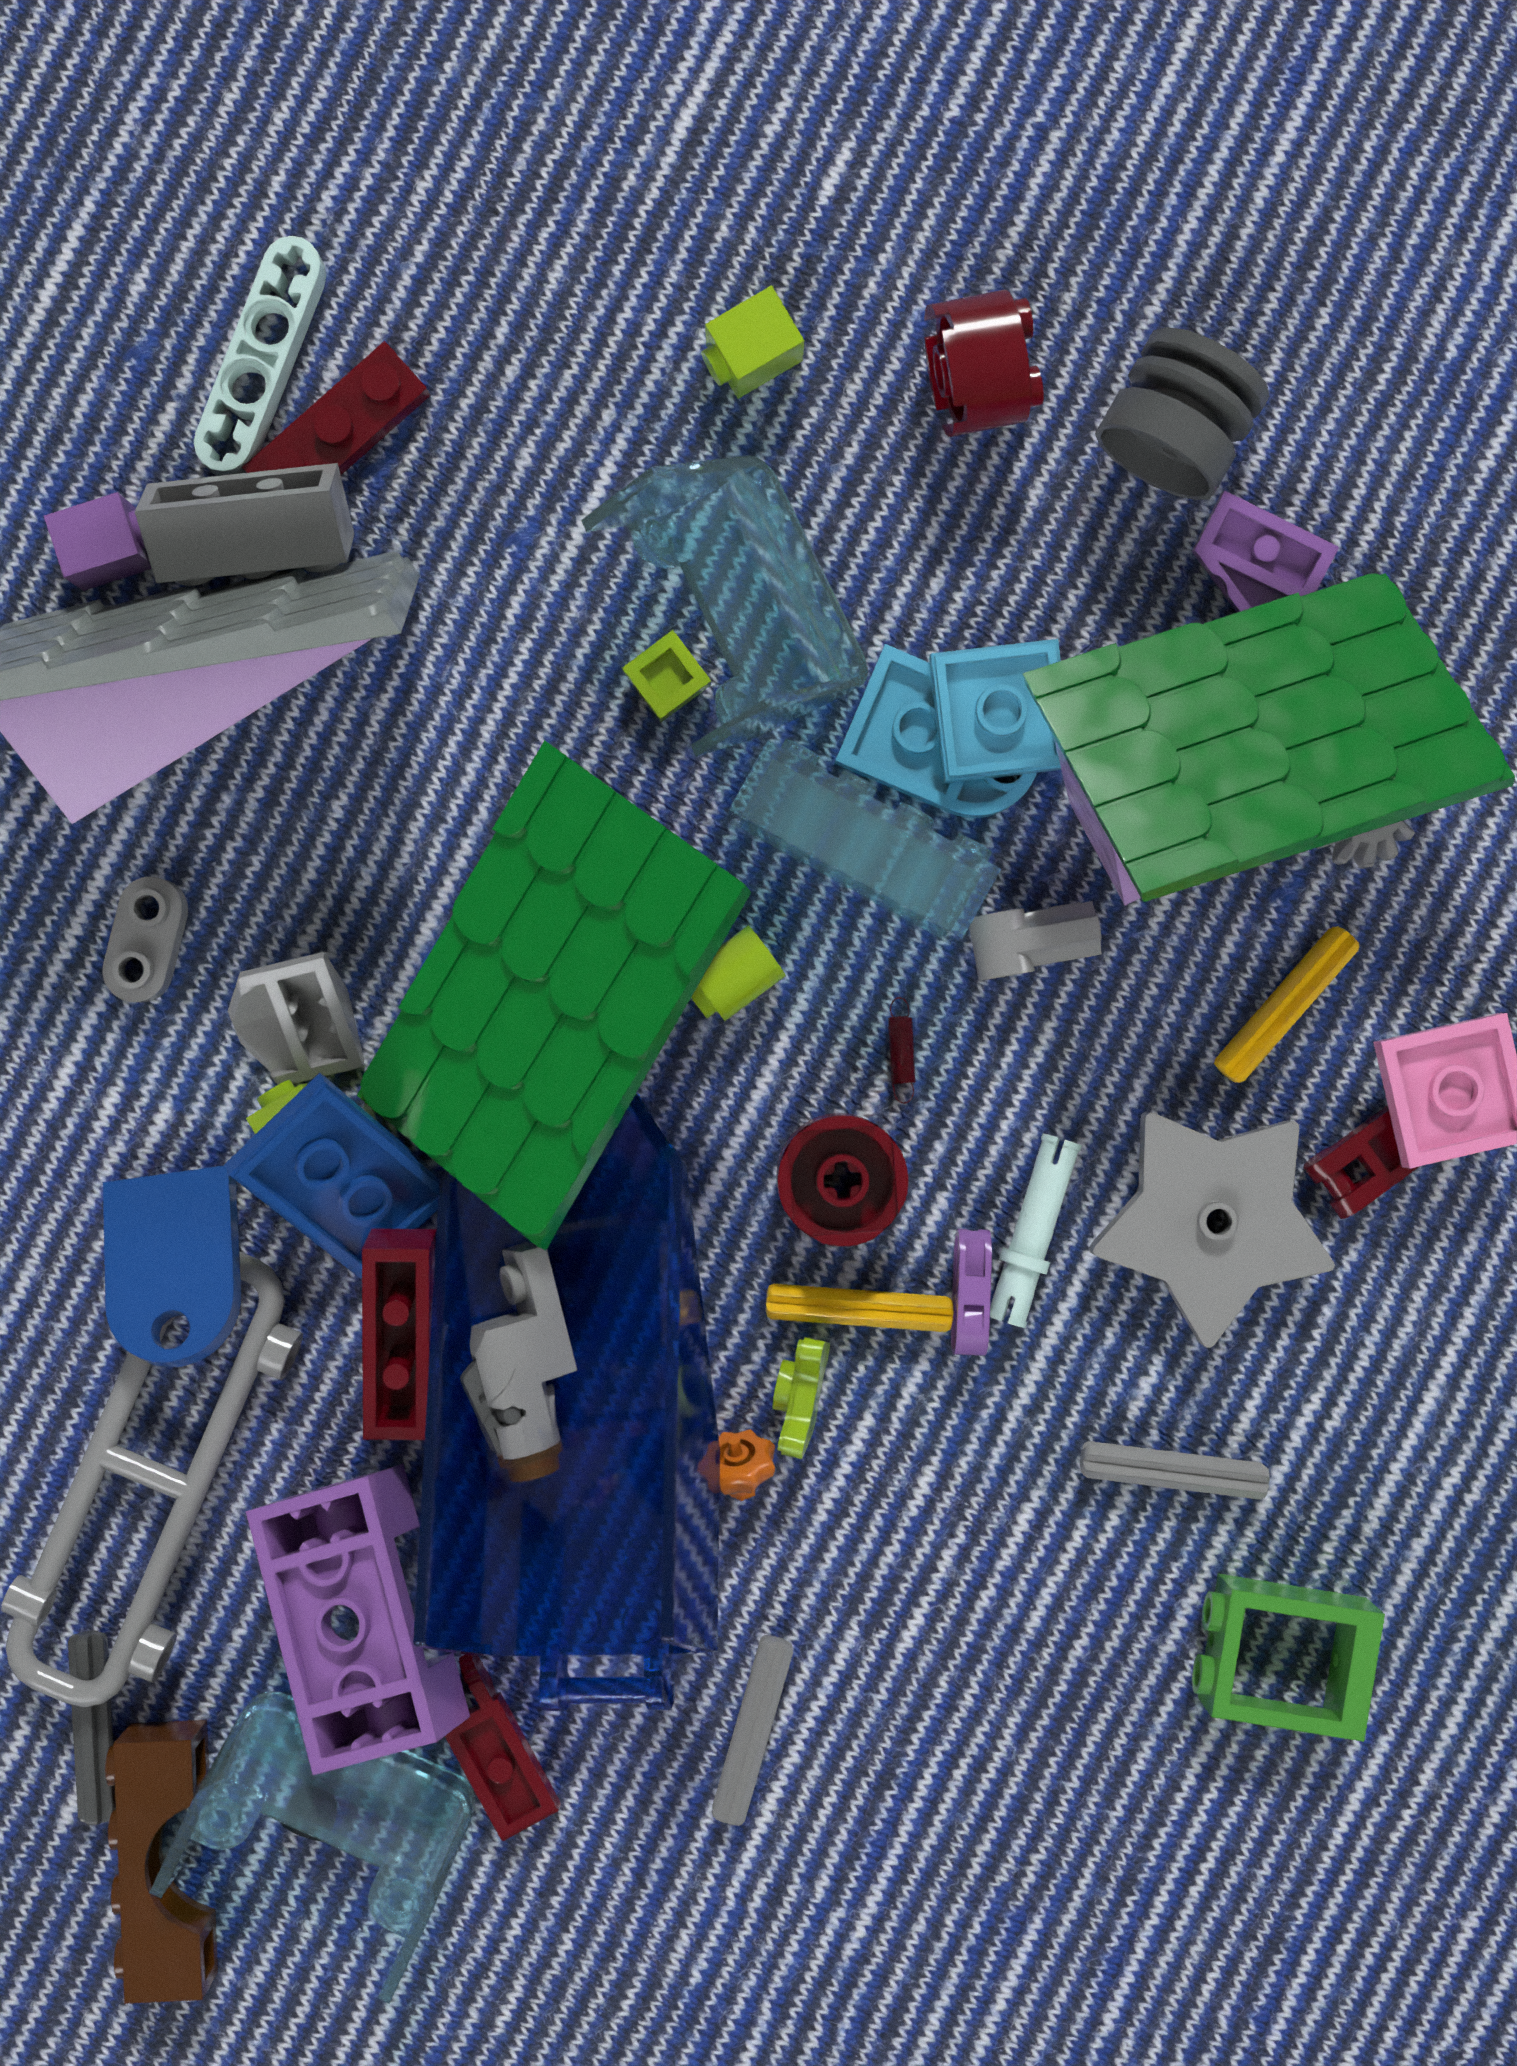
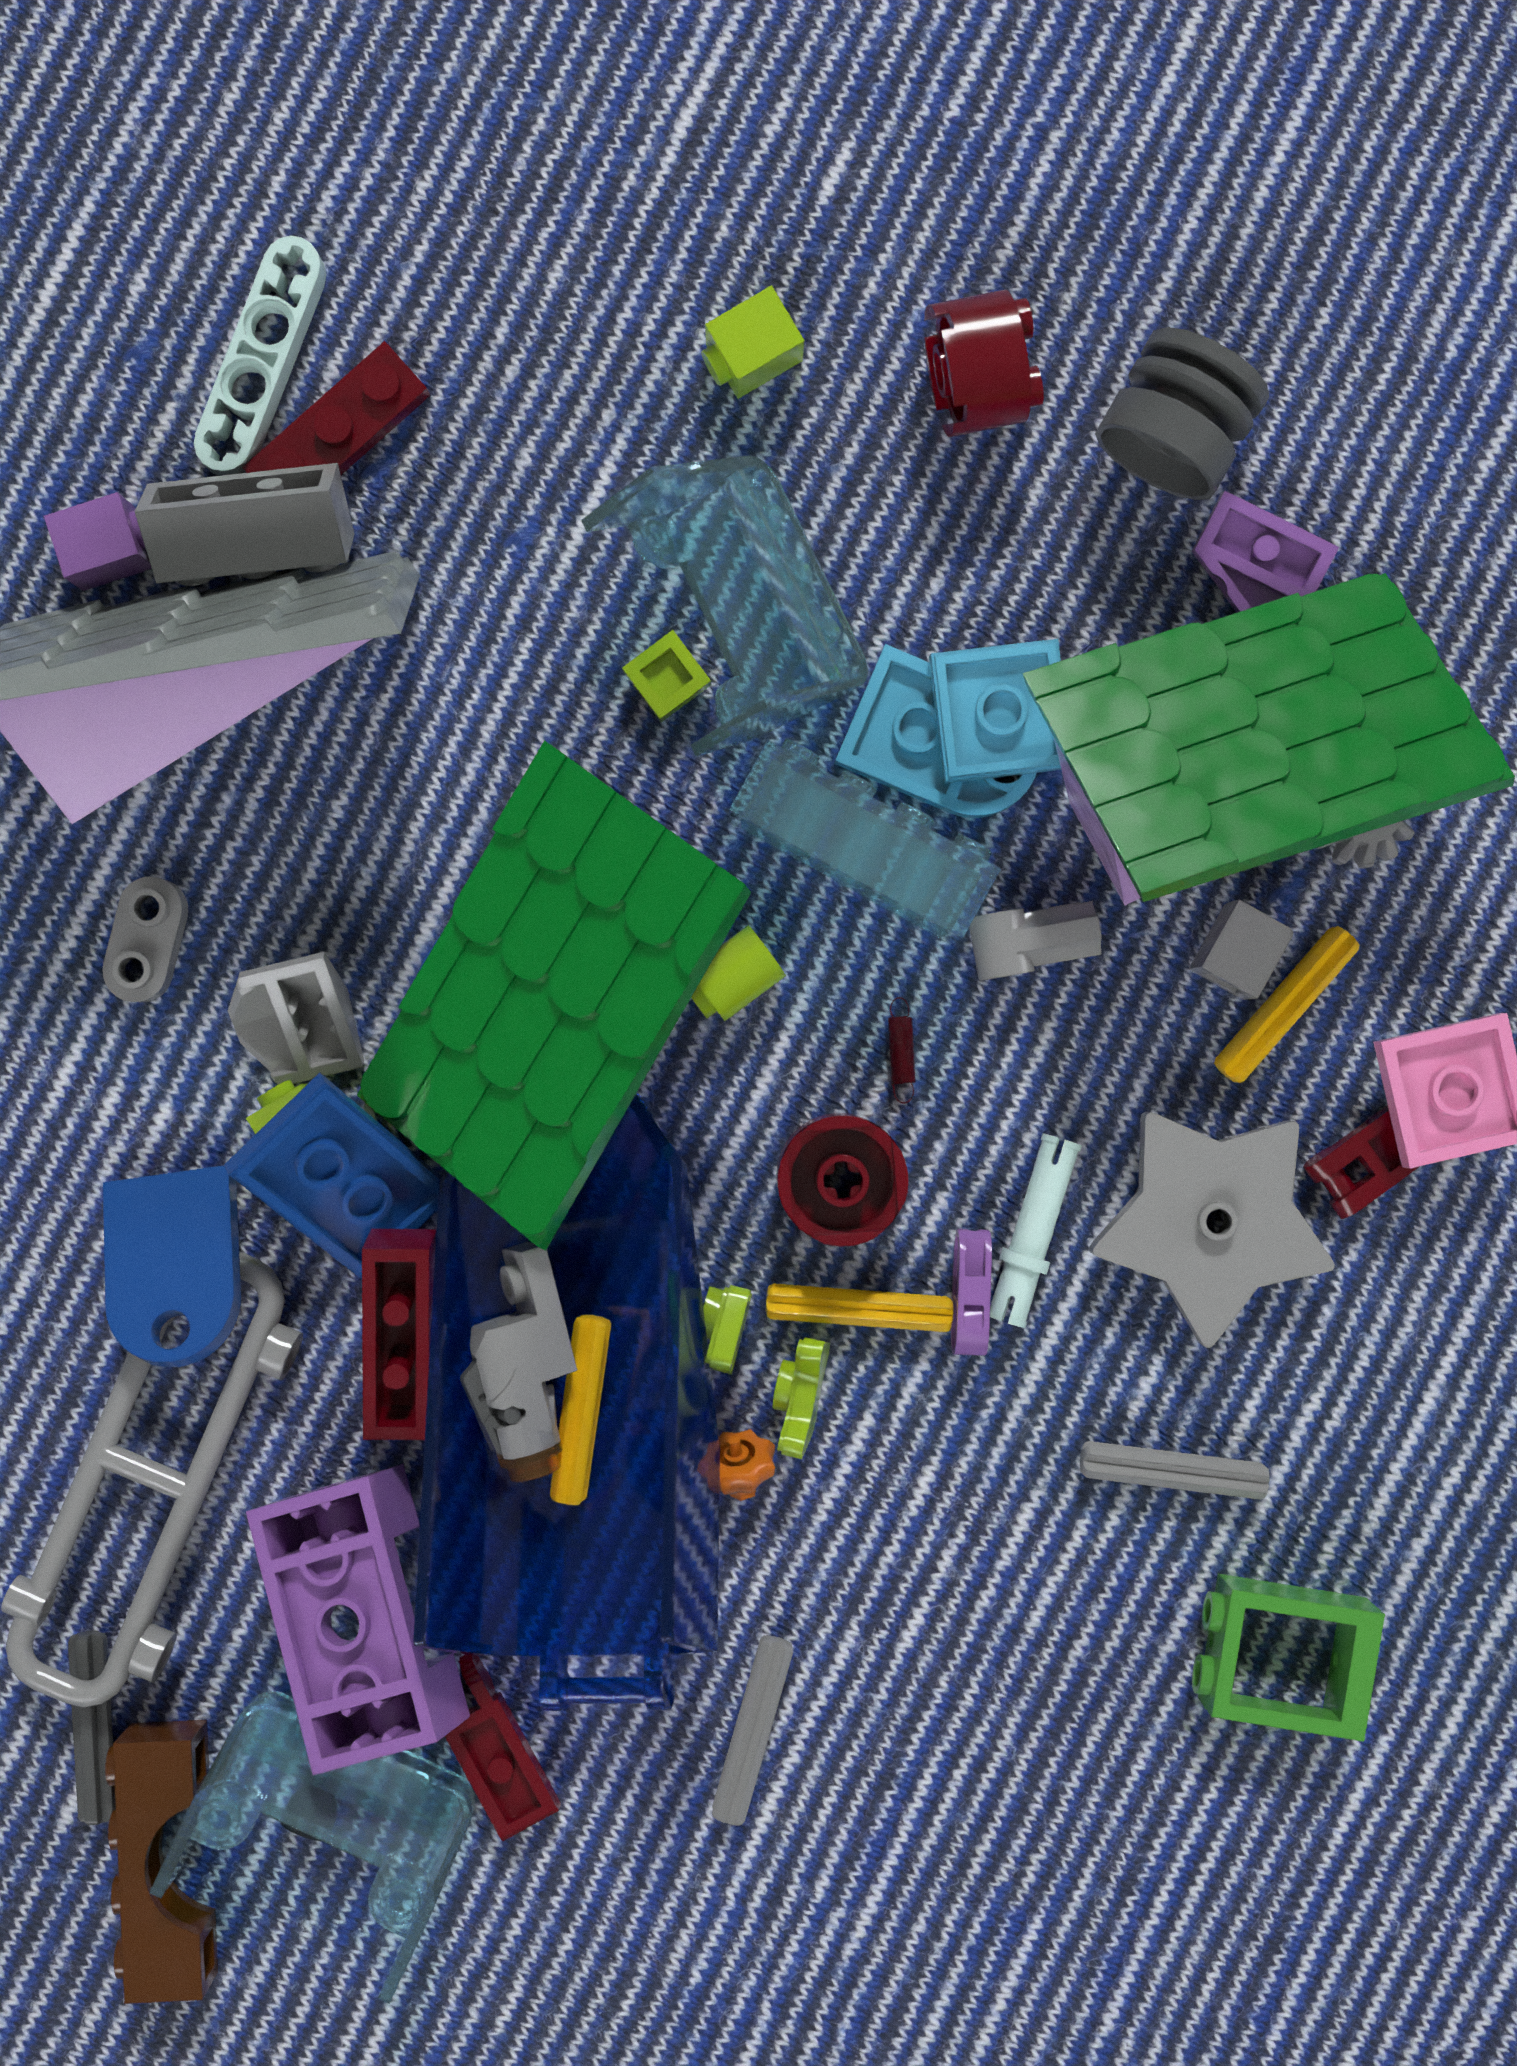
none -> yellow axle [550,1315,611,1505]
none -> lime piece [697,1285,752,1375]
none -> light grey panel [1188,899,1293,1000]

